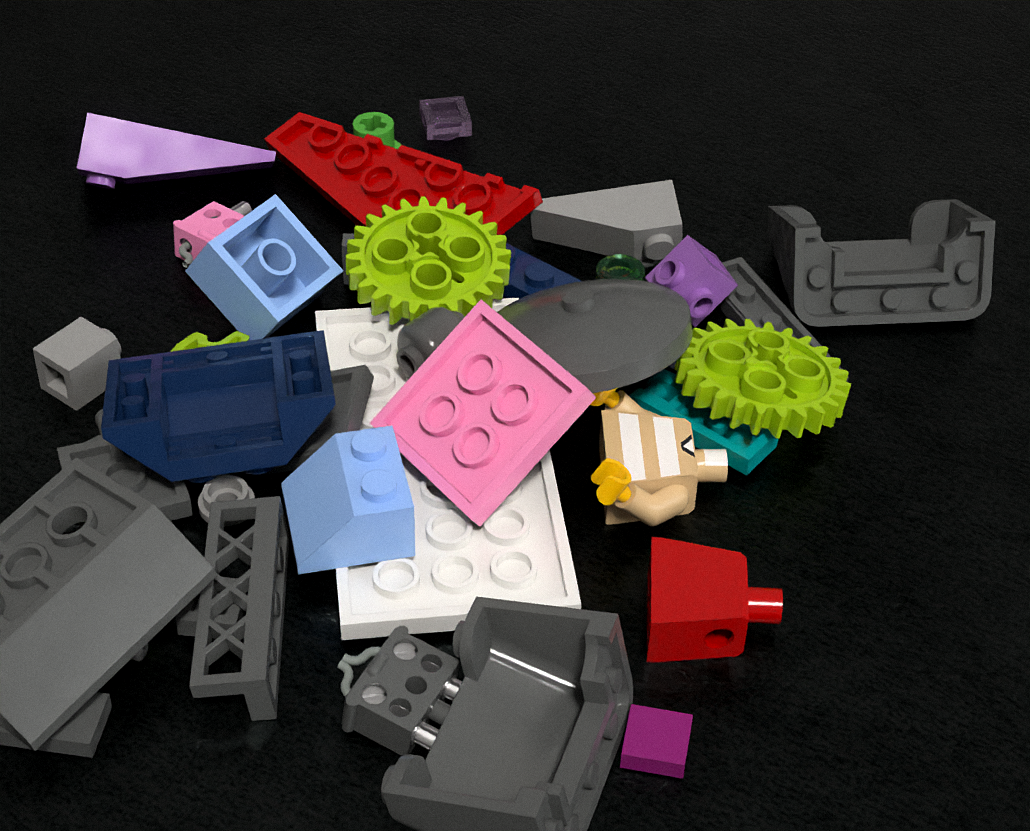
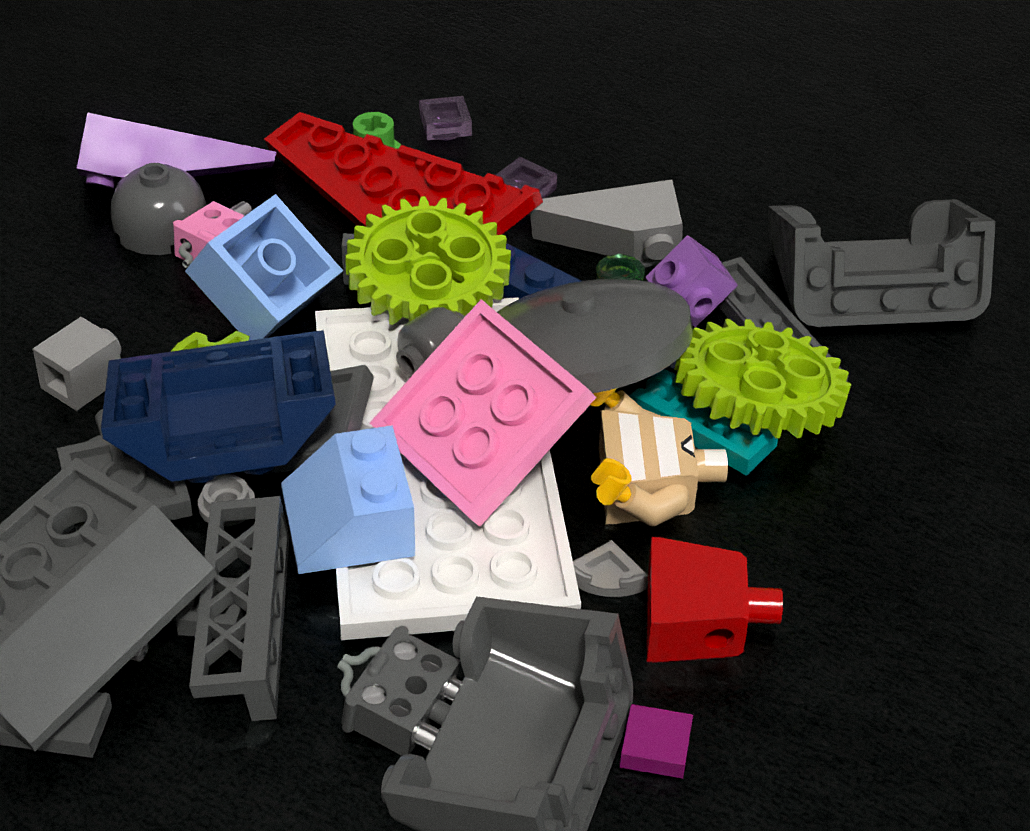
none -> dark grey cylinder [110,163,207,255]
none -> clear purple plate [496,157,557,199]
none -> light grey tile [573,540,648,597]

